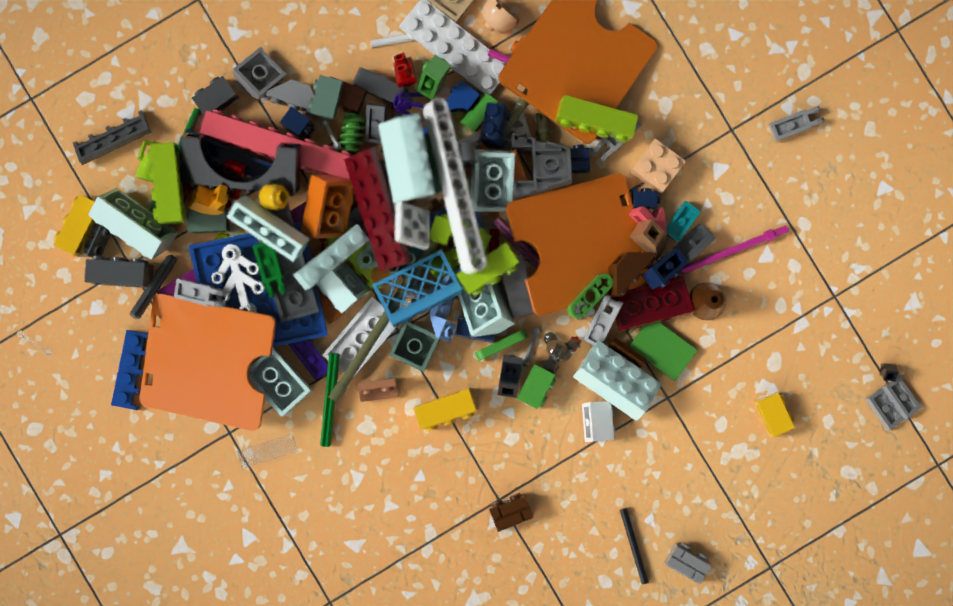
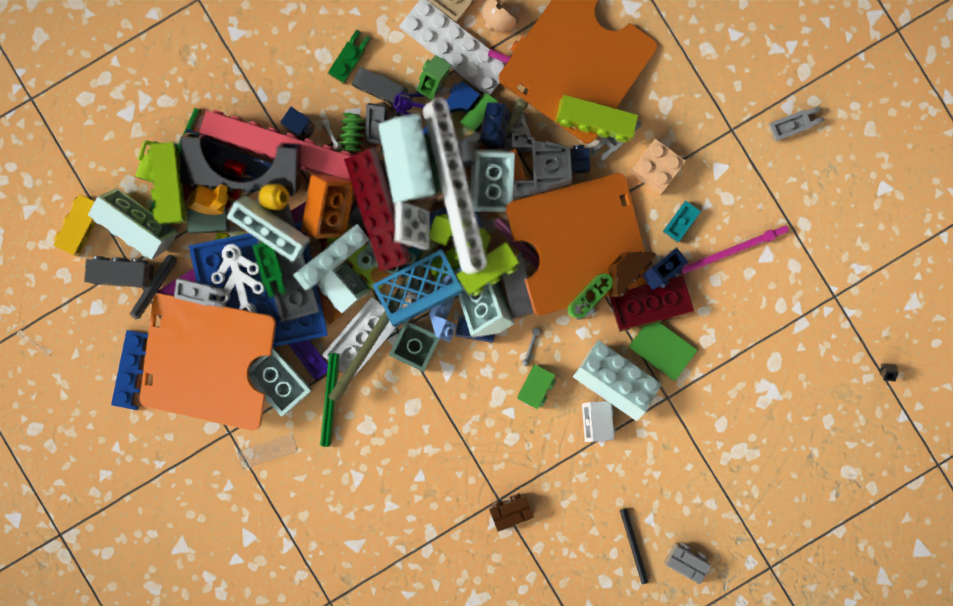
dark grey hinge [73,110,151,165] -> none
dark grey hinge [83,222,112,257] -> none
dark grey piece [192,76,239,116] -> none
light grey slope [232,47,287,99] -> none
light grey slope [266,79,317,118] -> none
sand green brick [308,75,344,121] -> none
copper brick [330,76,367,115] -> none
nougat bracket [356,378,398,402] -> none
white bar [370,34,415,48] -> none
red hips [393,52,417,88] -> none
yellow brick [413,388,476,432] -> none
bright green beam [475,328,528,361] -> none
red axle [489,228,500,253] -> none
black brick [498,355,523,398] -> none
olive pin [535,113,551,143] -> none
clear smoke animal [542,332,581,374] -> none
light grey plate [583,294,624,345] -> none
reddish brown plate [608,337,646,368] -> none
coral slope [629,206,667,235] -> none
medium nougat slope [630,219,667,261] -> none
dark blue brick [632,188,660,209] -> none
dark grey hinge [671,224,715,265] -> none
reddish brown cone [689,282,726,320] -> none
yellow brick [754,392,795,438] -> none
light grey slope [865,376,921,431] -> none
none -> green hinge [328,30,371,84]

